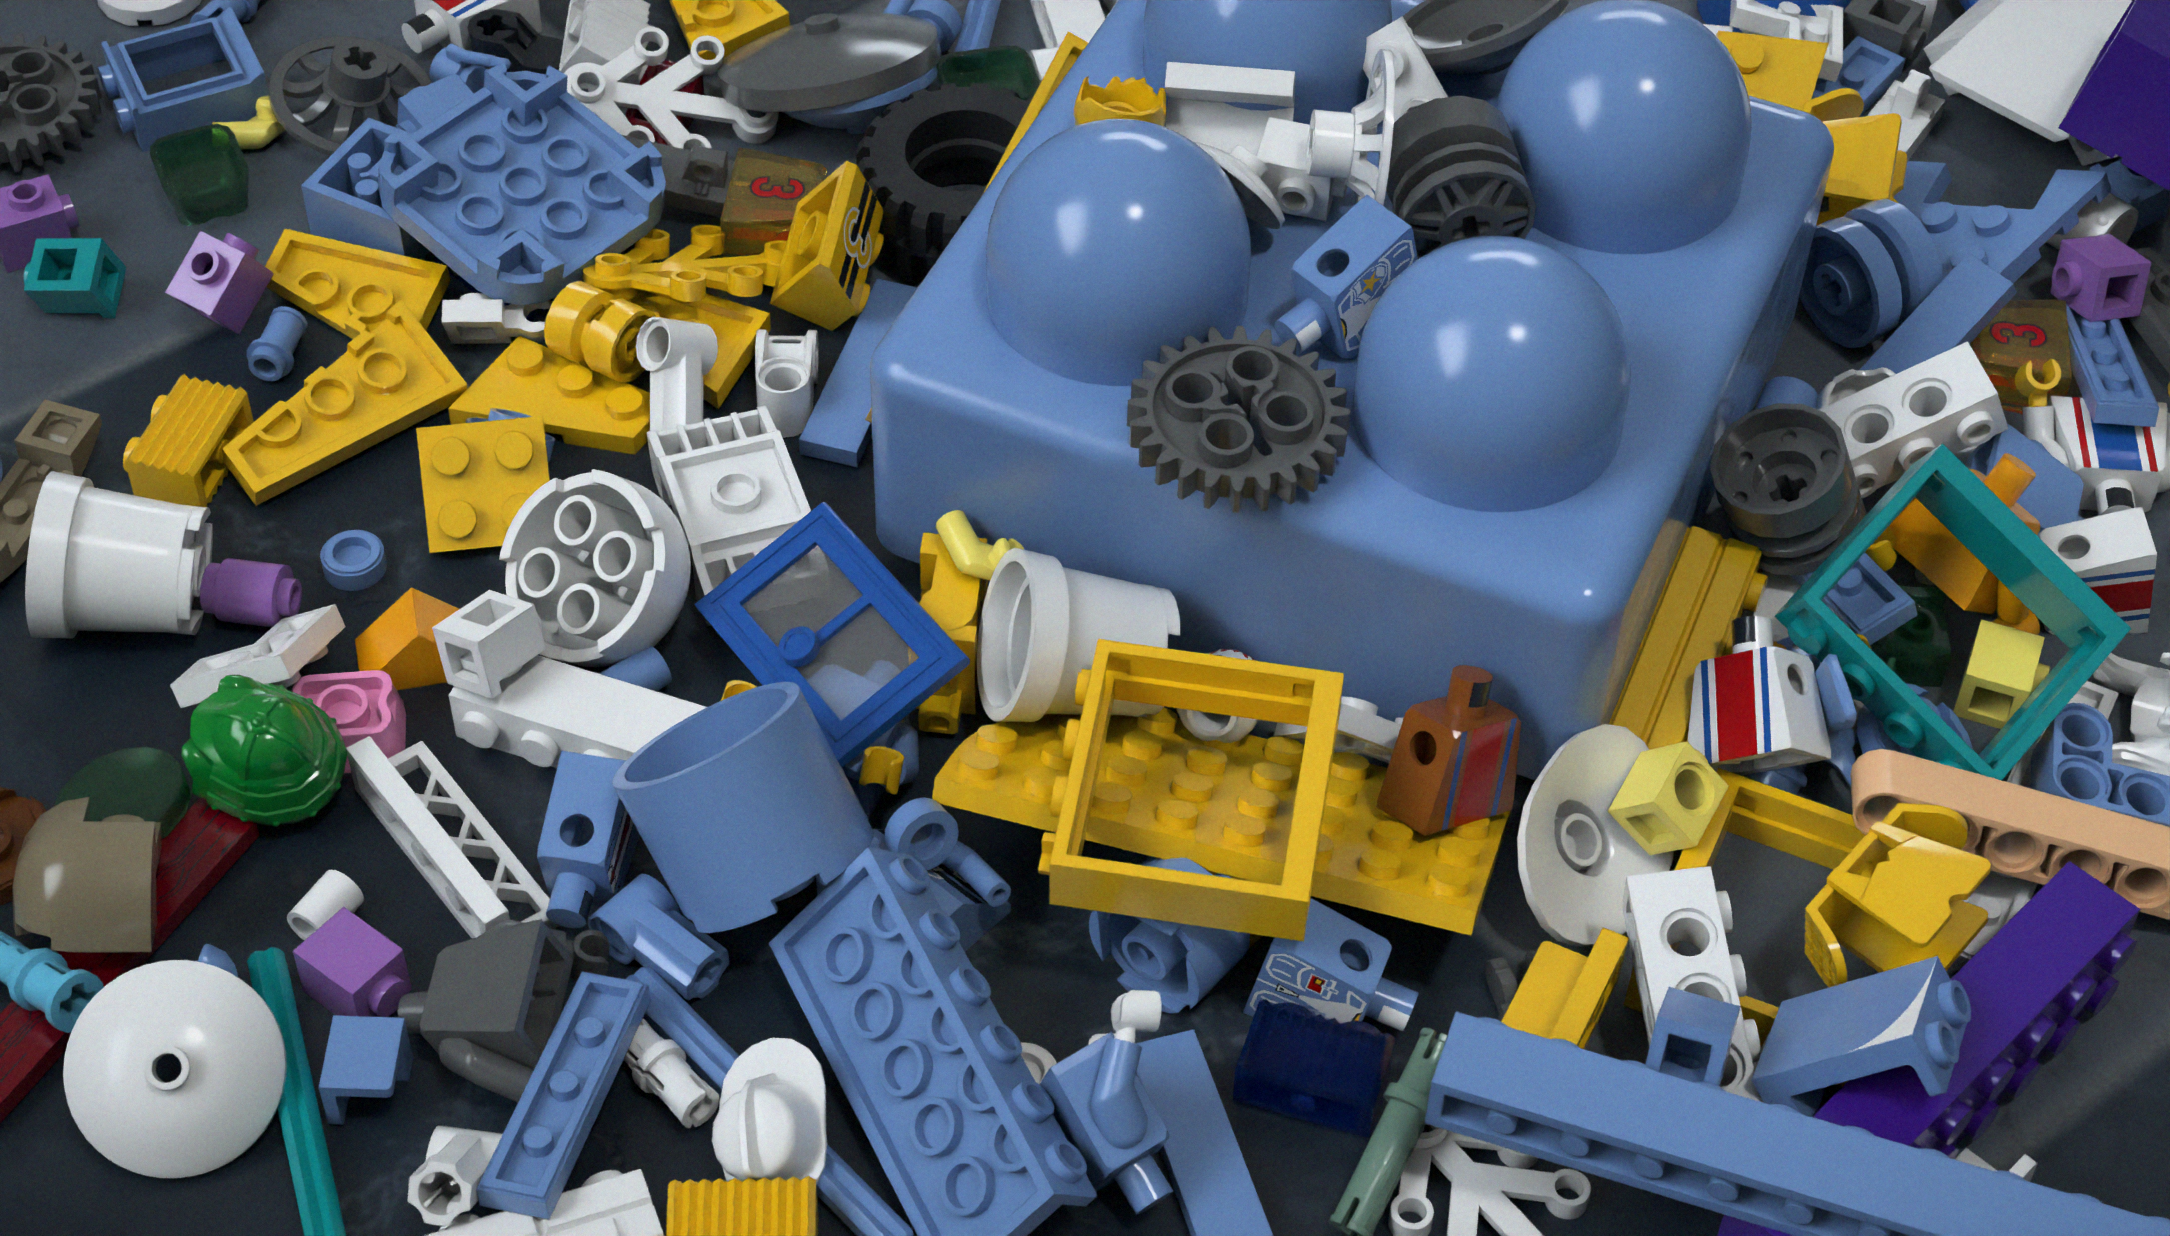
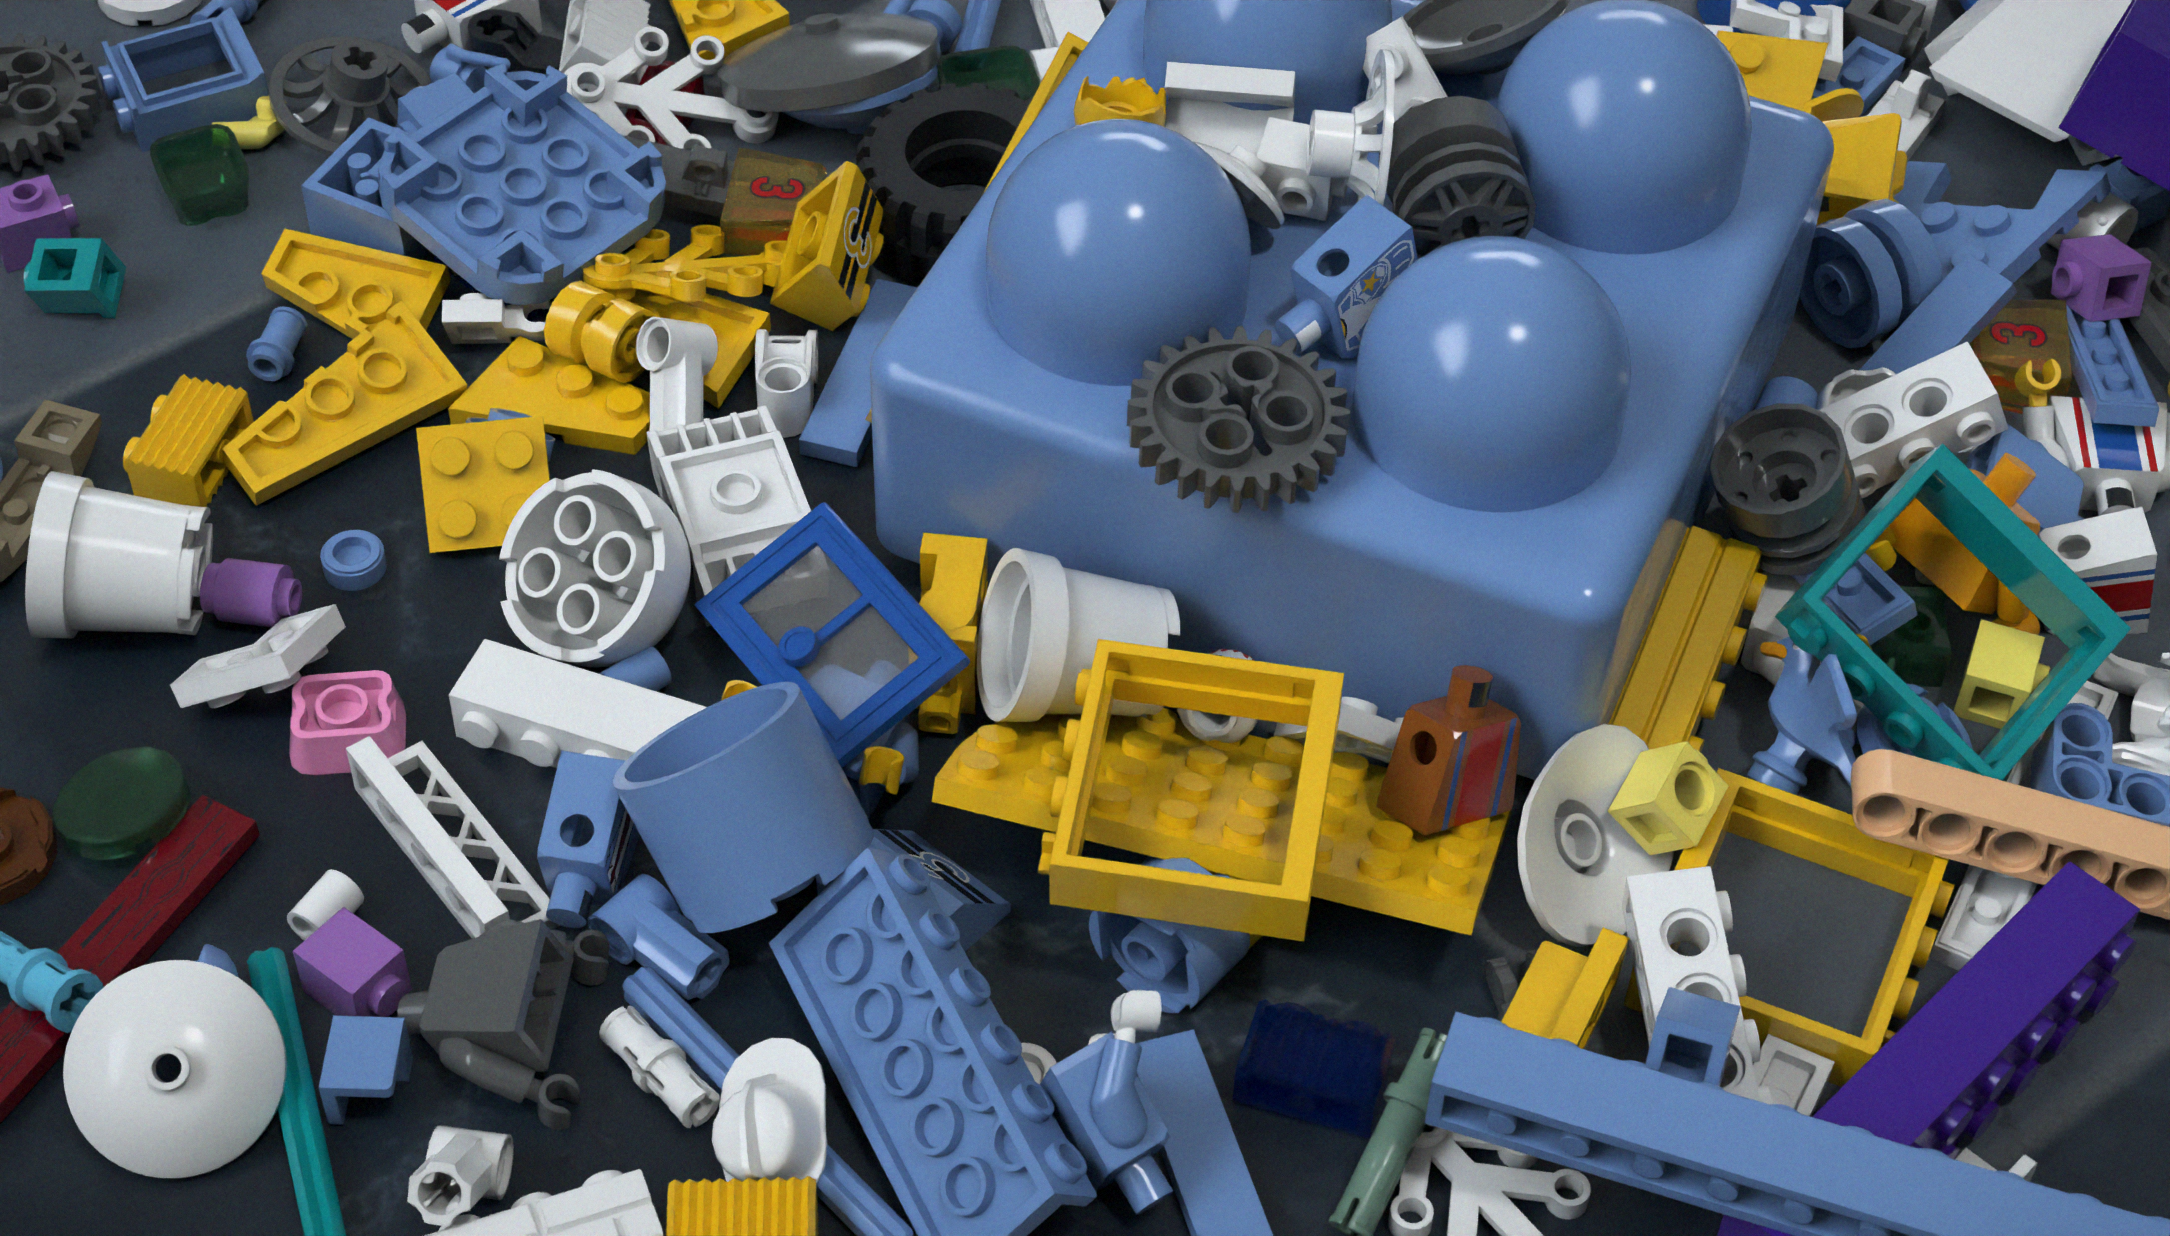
dark tan brick [12,797,161,953] -> none
medium lavender brick [165,231,274,334] -> none
green head [181,675,348,827] -> none
light orange slope [355,587,459,690] -> none
white brick [432,590,546,699] -> none
medium blue tile [476,972,651,1219] -> none
medium blue plate [884,798,1011,907] -> none
light yellow arm [935,510,1024,581] -> none
medium blue torso [1243,898,1419,1045] -> none
white torso [1688,616,1831,776] -> none
medium blue panel [1752,956,1971,1117] -> none
yellow piece [1805,803,1991,987] -> none

